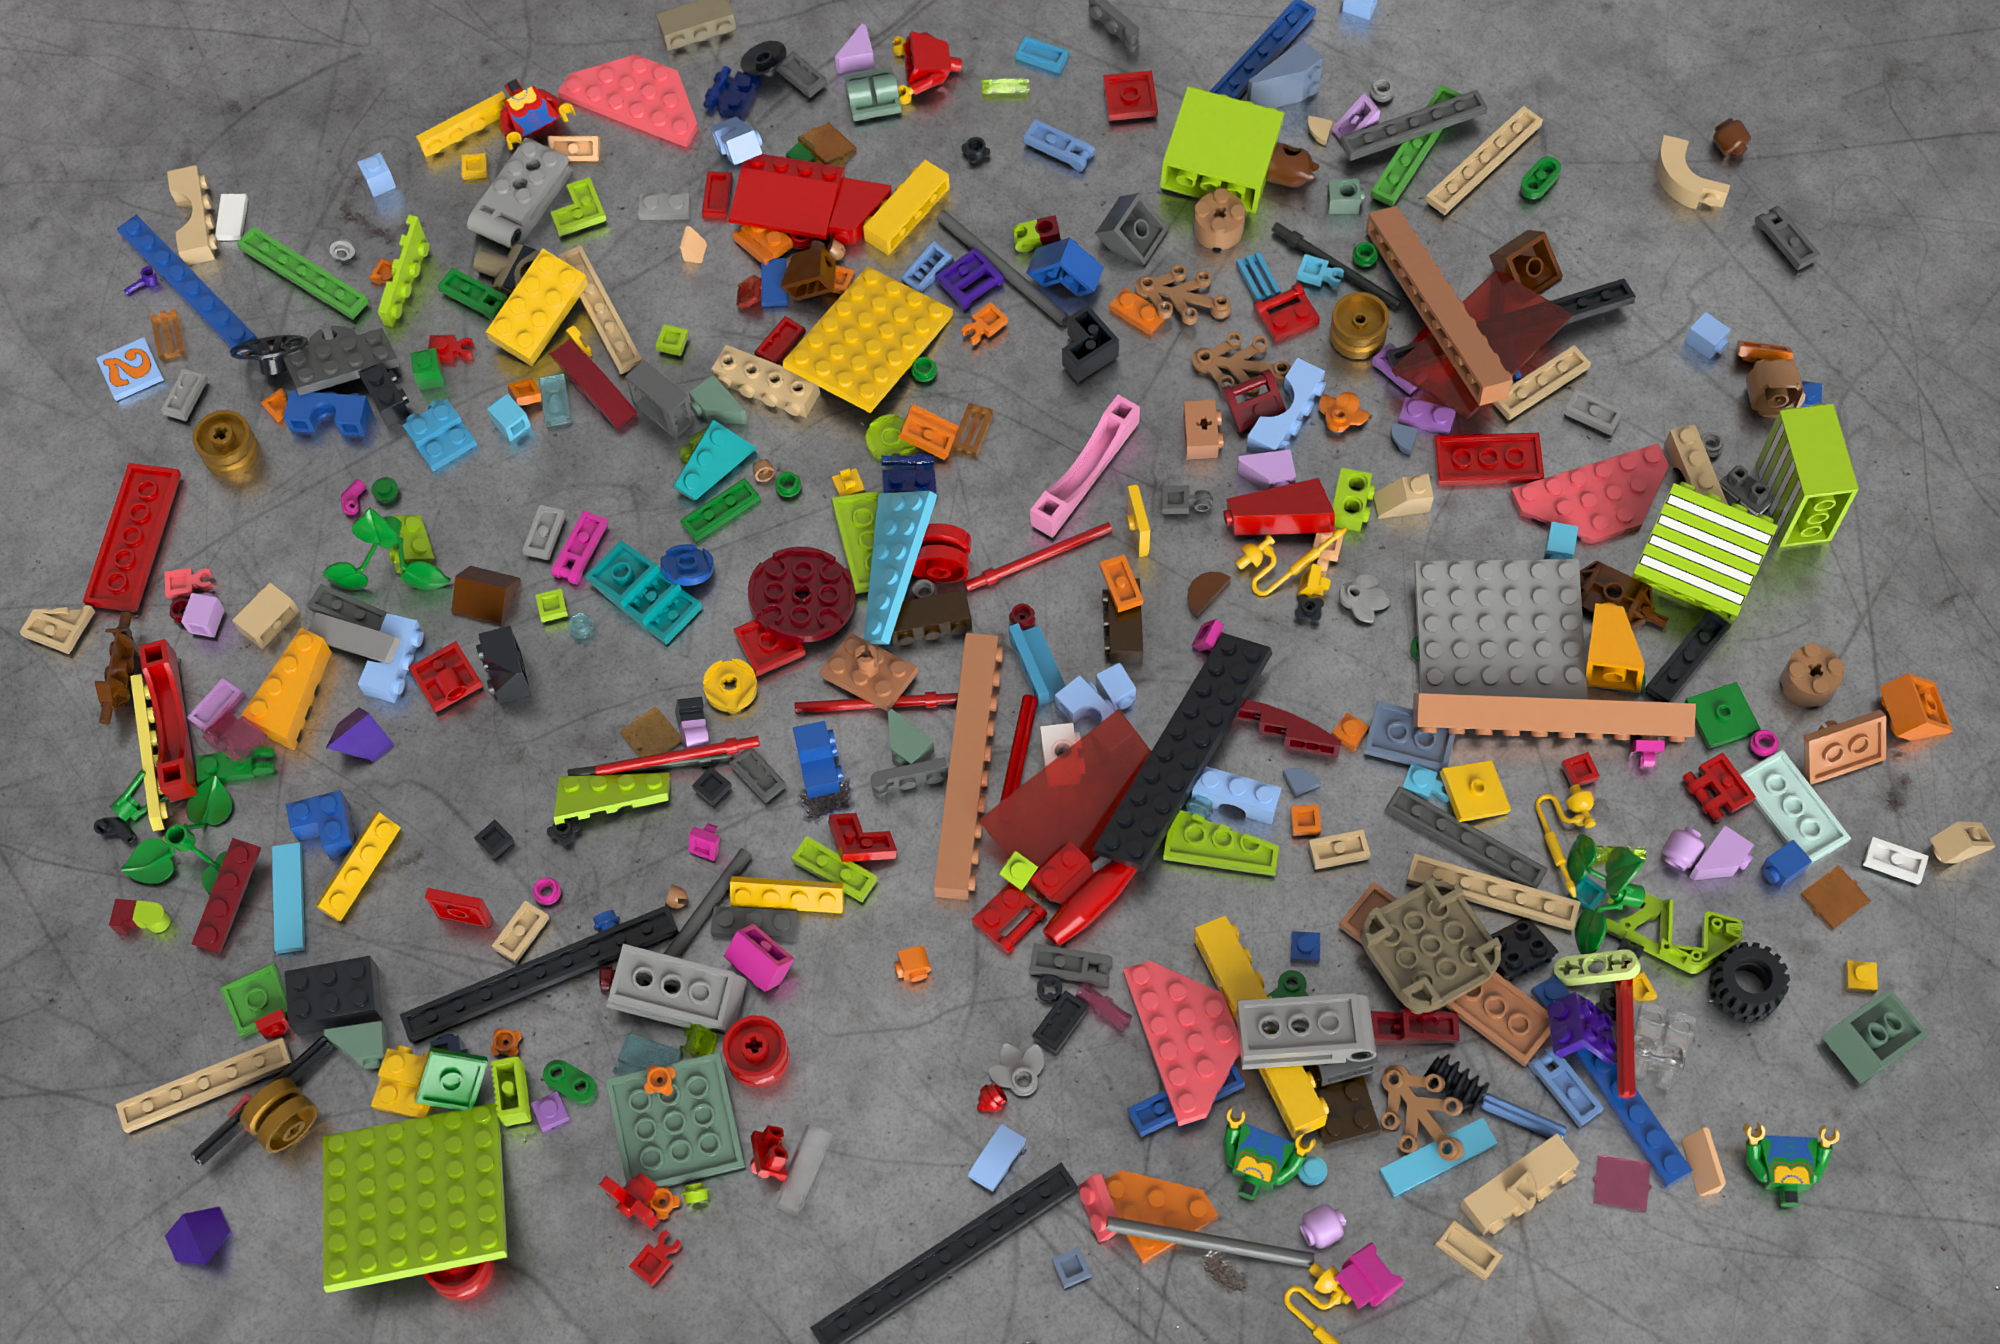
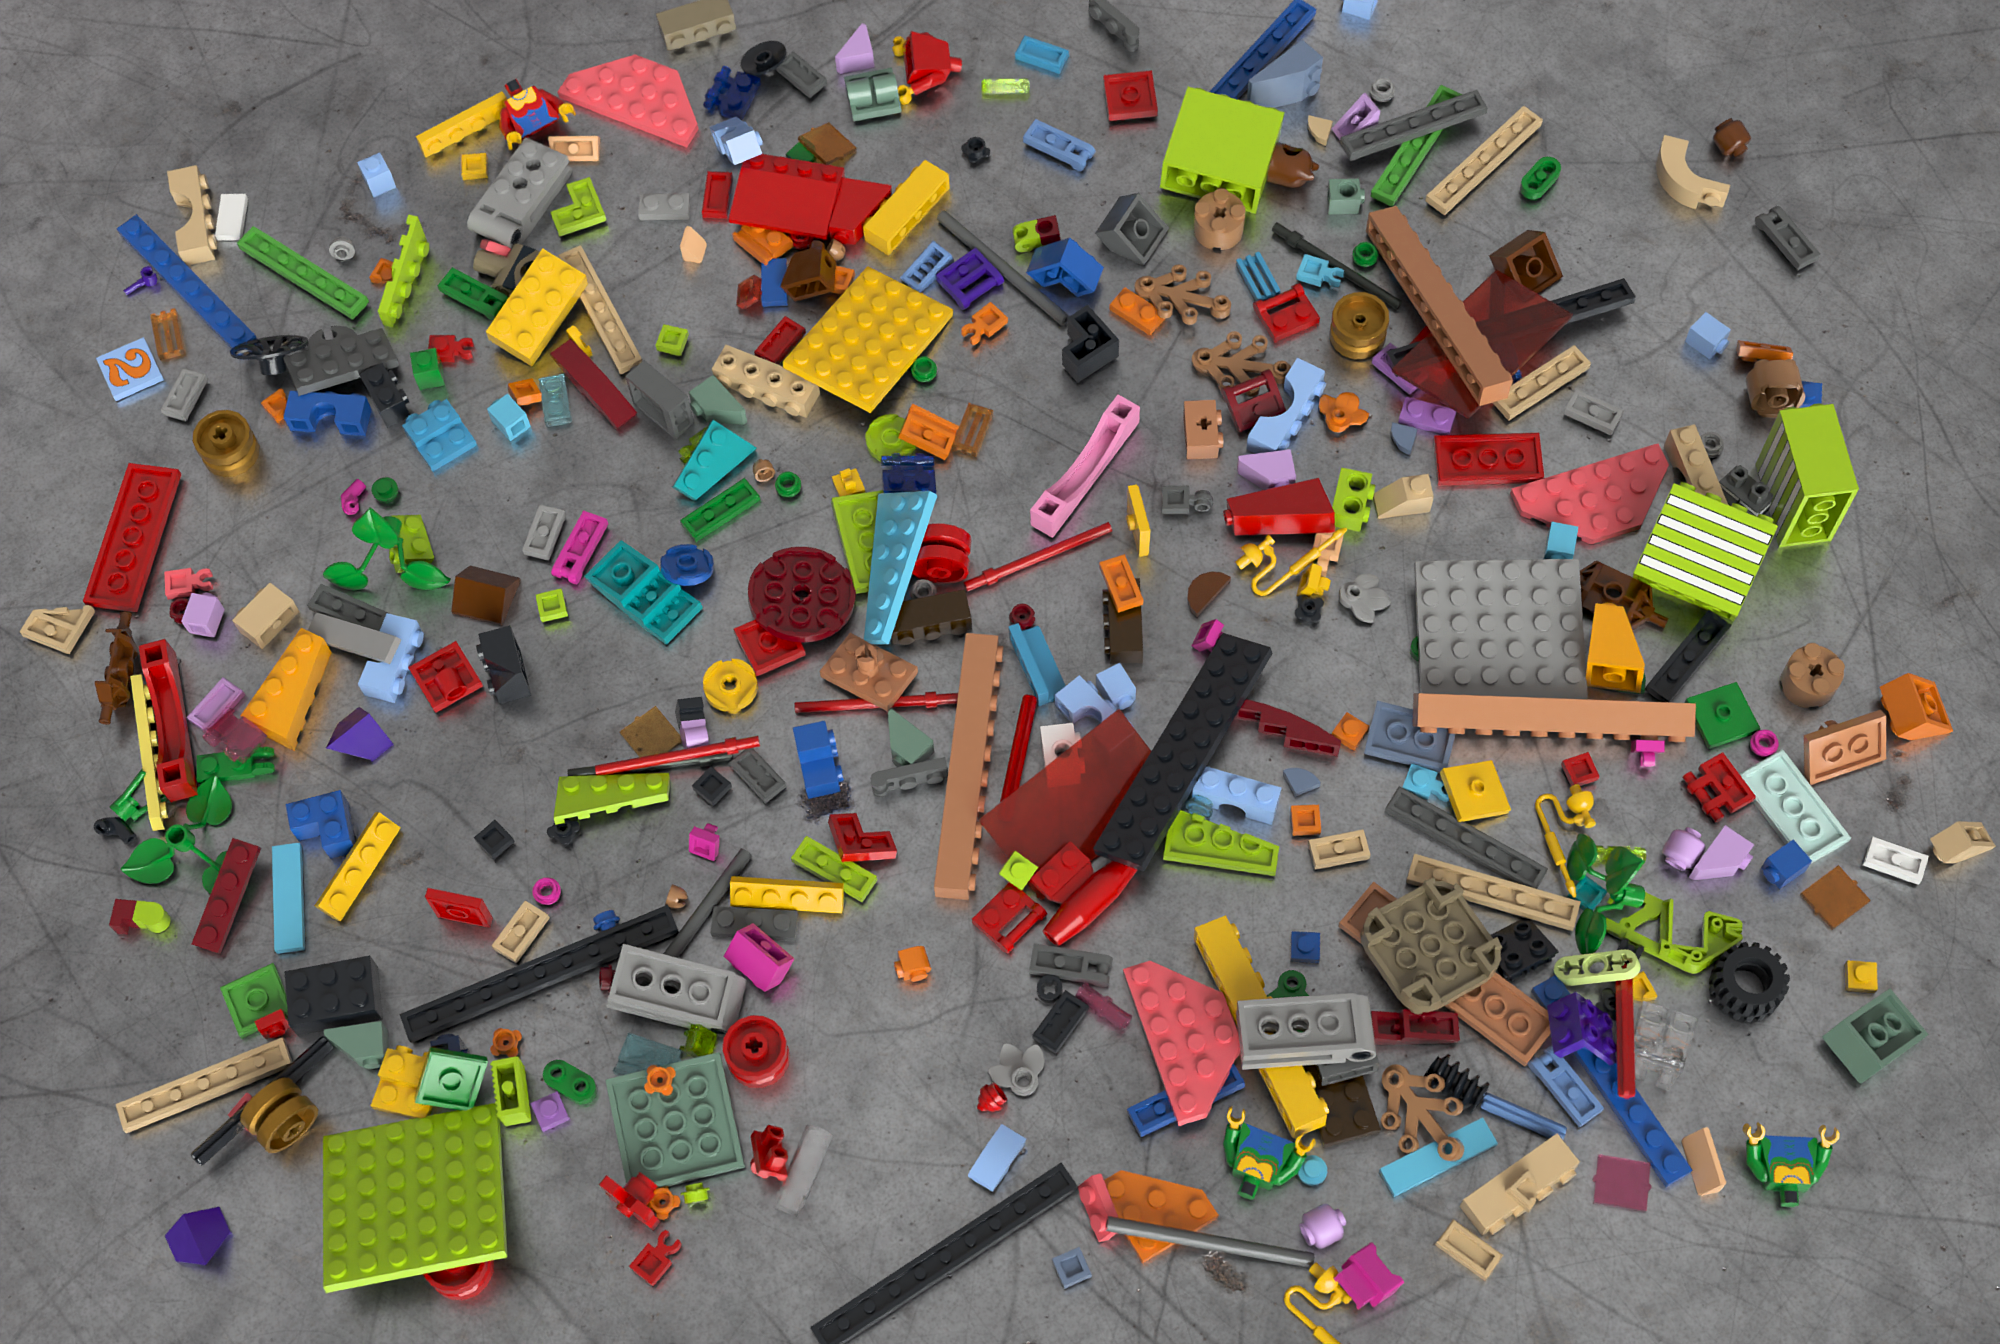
clear light blue plate [568,613,595,639] -> none
none -> coral tile [479,239,511,257]

